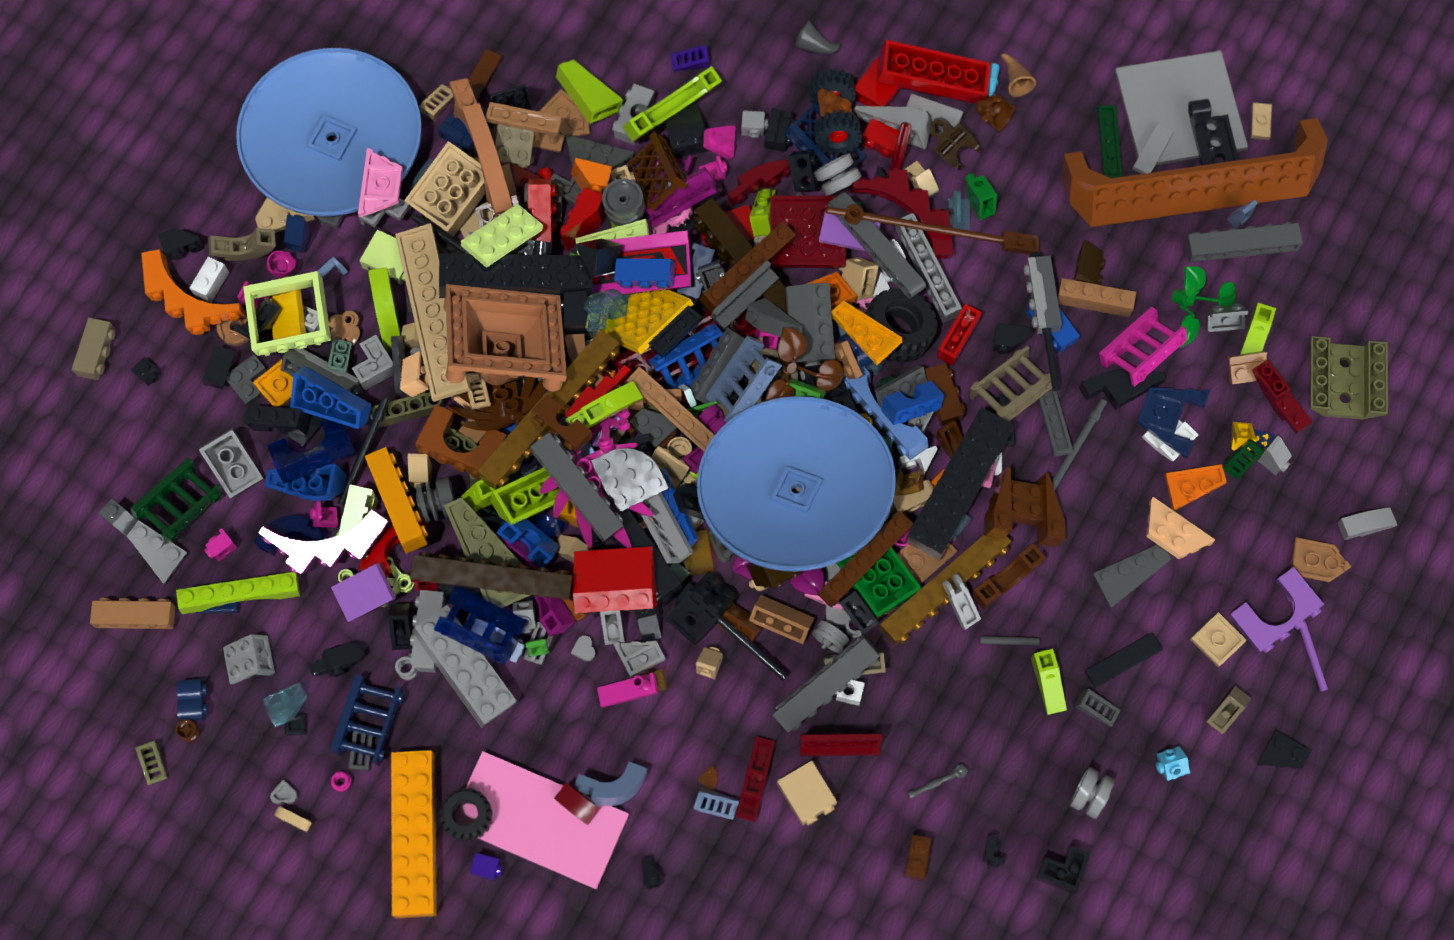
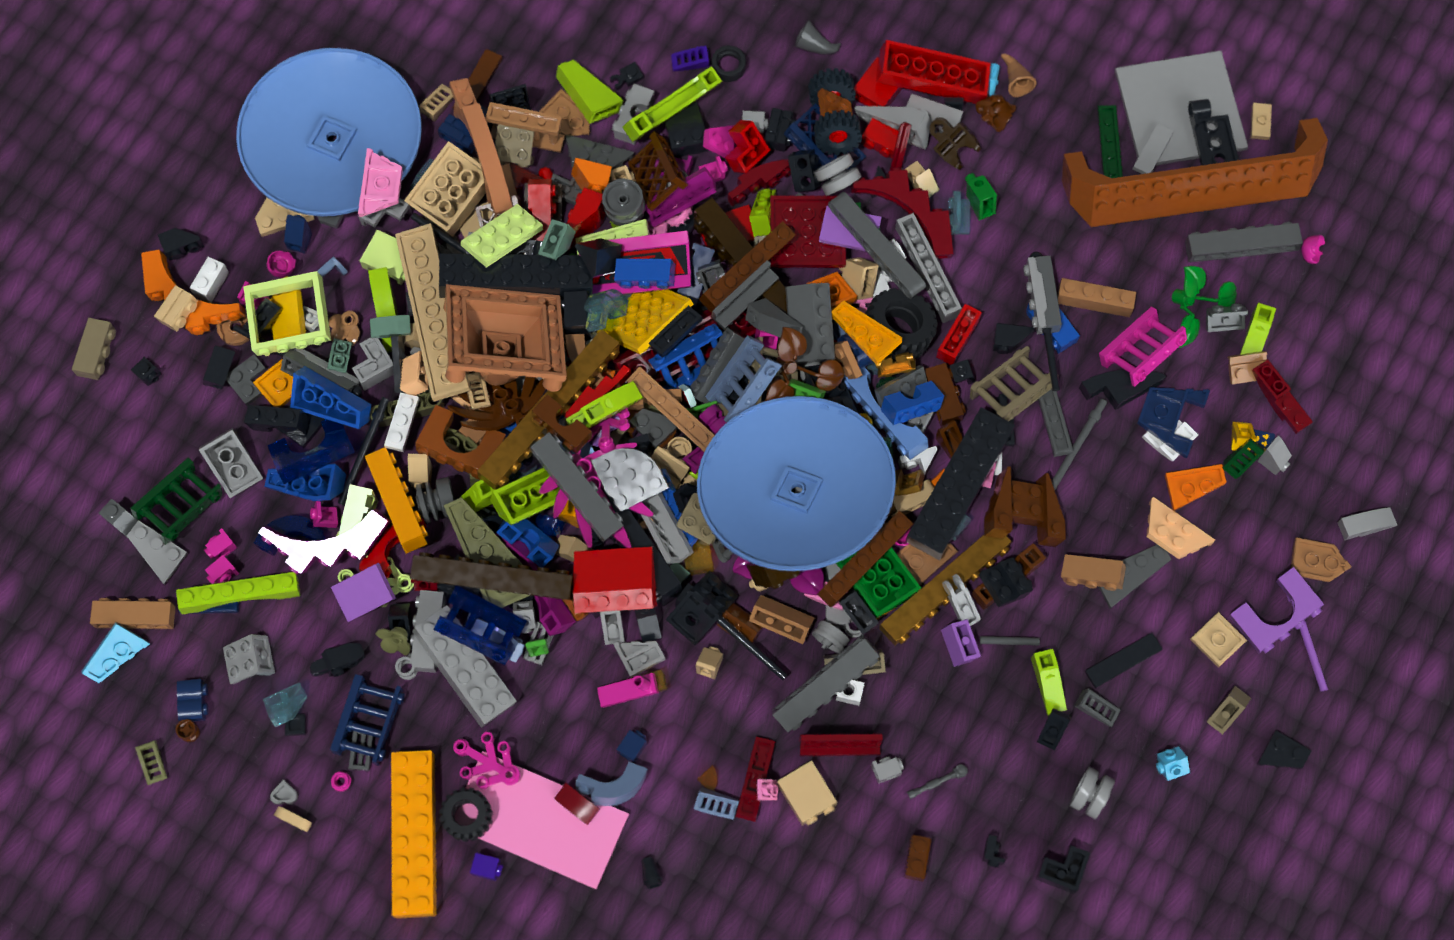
dark tan arch [208,228,275,261] -> none
light grey tile [571,636,596,662] -> none
reddish brown bar [826,204,1039,255] -> none
dark brown slope [1074,240,1105,285] -> none
sand blue slope [1227,200,1258,228] -> none
olive slope [1310,336,1388,420] -> none
none -> medium azure wing [81,622,150,683]
none -> tan brick [154,285,198,332]
none -> dark pink brick [205,555,239,584]
none -> sand green slope [370,315,411,338]
none -> olive plate [375,627,411,655]
none -> white plate [384,392,420,452]
none -> dark pink plant [453,732,521,789]
none -> sand green slope [538,219,576,260]
none -> black plate [610,62,644,90]
none -> dark blue brick [616,730,647,763]
none -> dark tan bracket [676,493,716,546]
none -> black tyre [712,45,746,82]
none -> red brick [725,120,770,173]
none -> bright pink slope [757,779,778,801]
none -> light grey brick [871,757,904,784]
none -> pearl gold hinge [875,352,916,378]
none -> medium lavender brick [941,619,981,667]
none -> black tile [944,97,963,111]
none -> black bracket [950,359,975,385]
none -> black plate [978,557,1033,608]
none -> black slope [1037,708,1071,751]
none -> medium nougat brick [1061,554,1126,591]
none -> dark pink hair [1301,235,1325,264]

